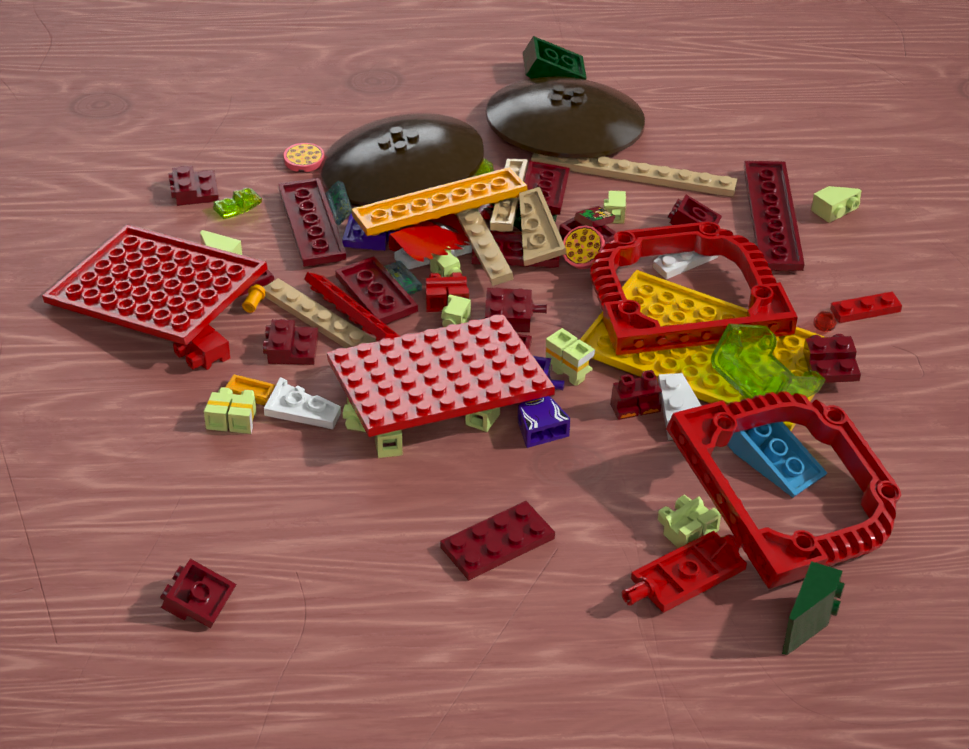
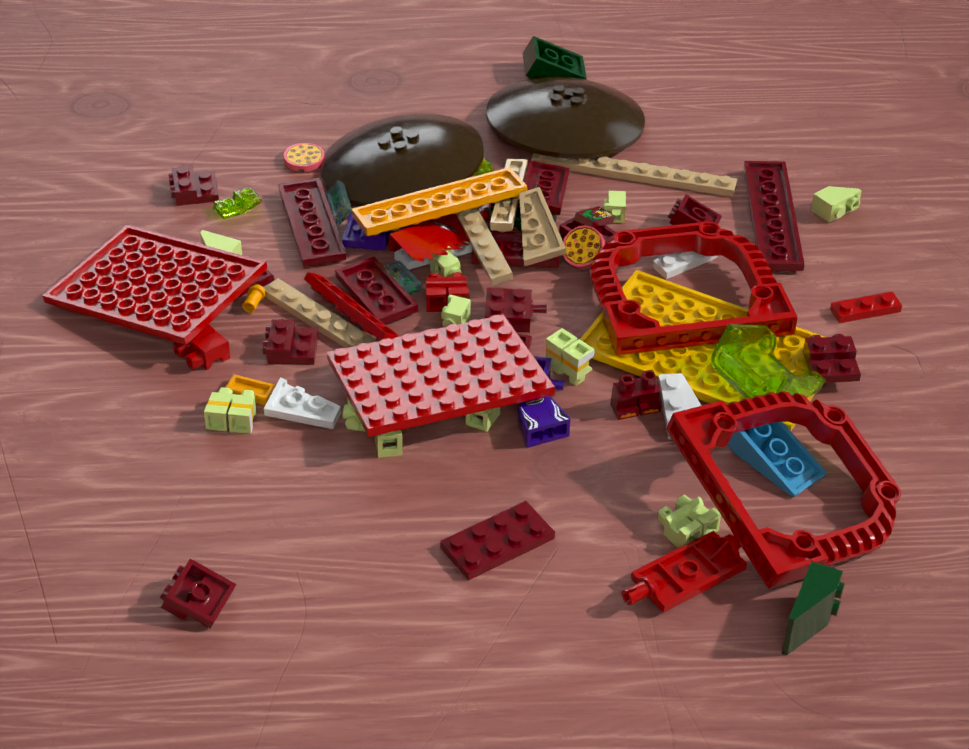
clear red plate [813,311,837,332] -> none

